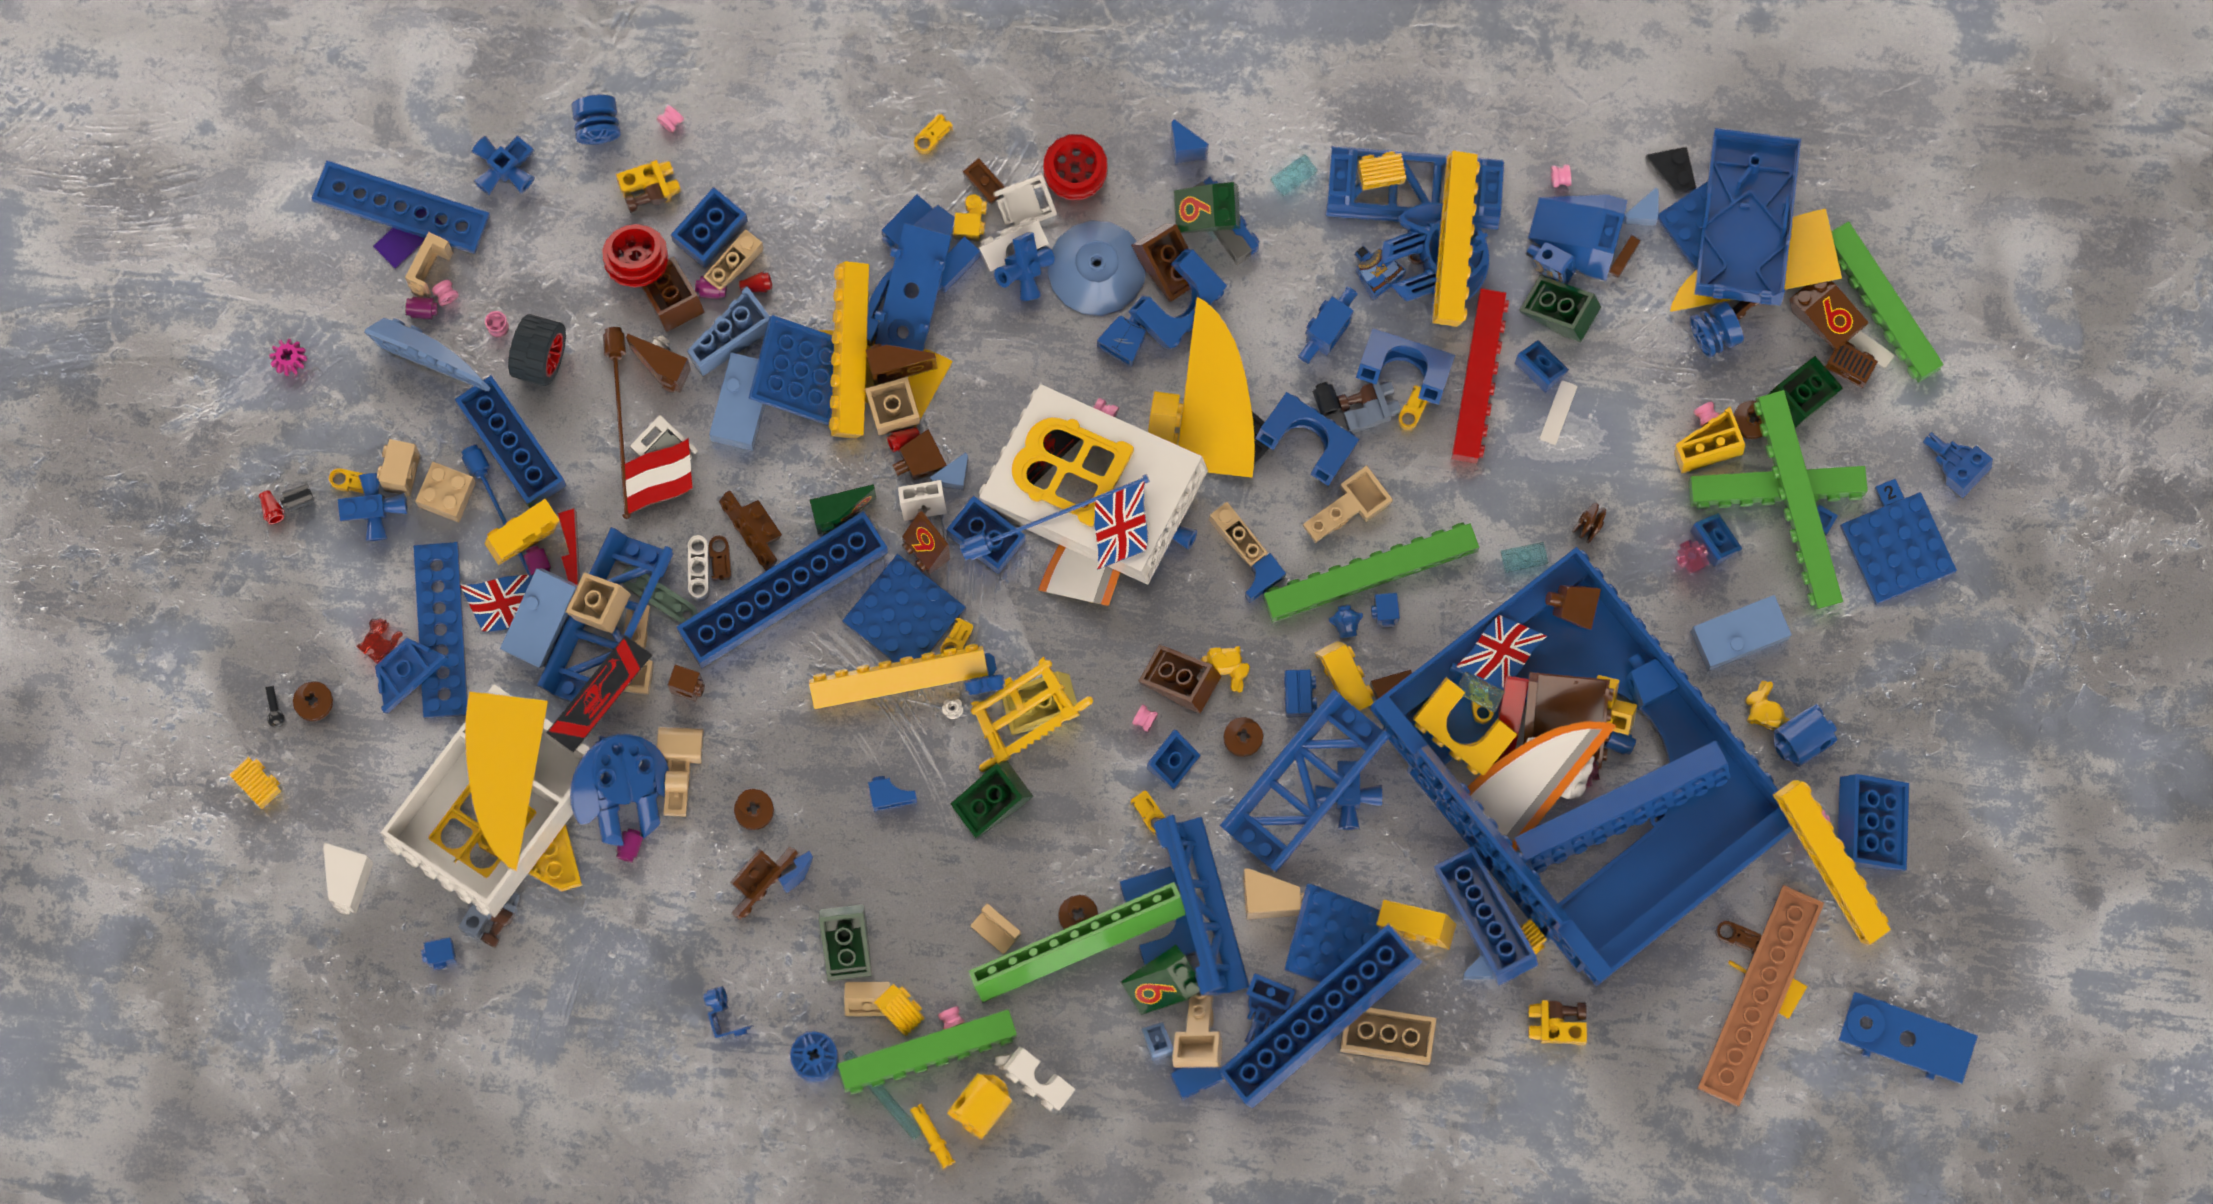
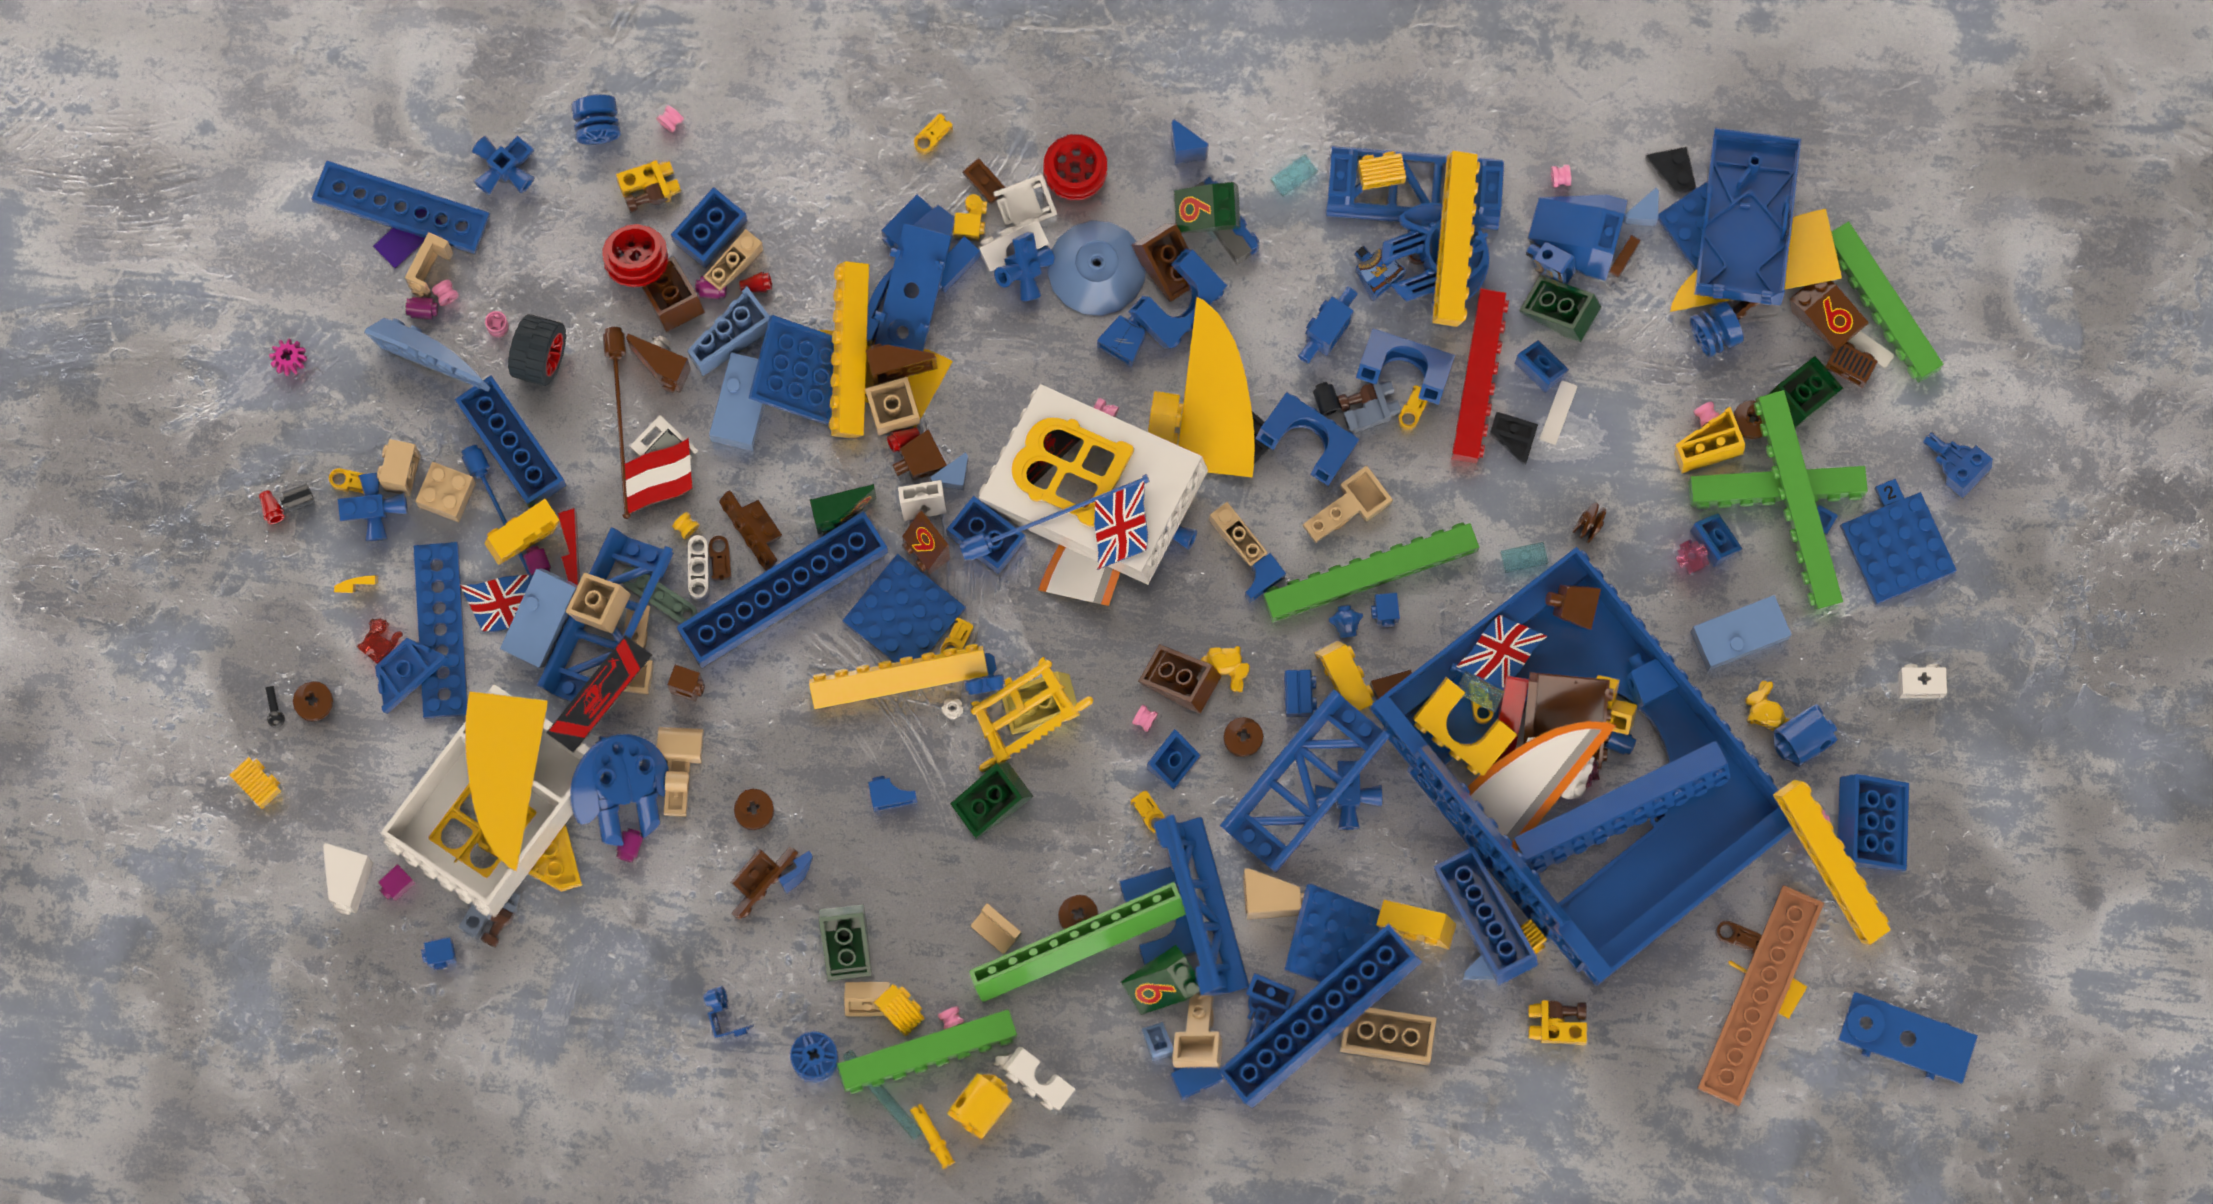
none -> yellow slope [334,575,378,593]
none -> magenta brick [378,864,415,901]
none -> yellow wheel [672,512,700,539]
none -> black wing [1490,412,1538,465]
none -> white brick [1898,664,1947,698]

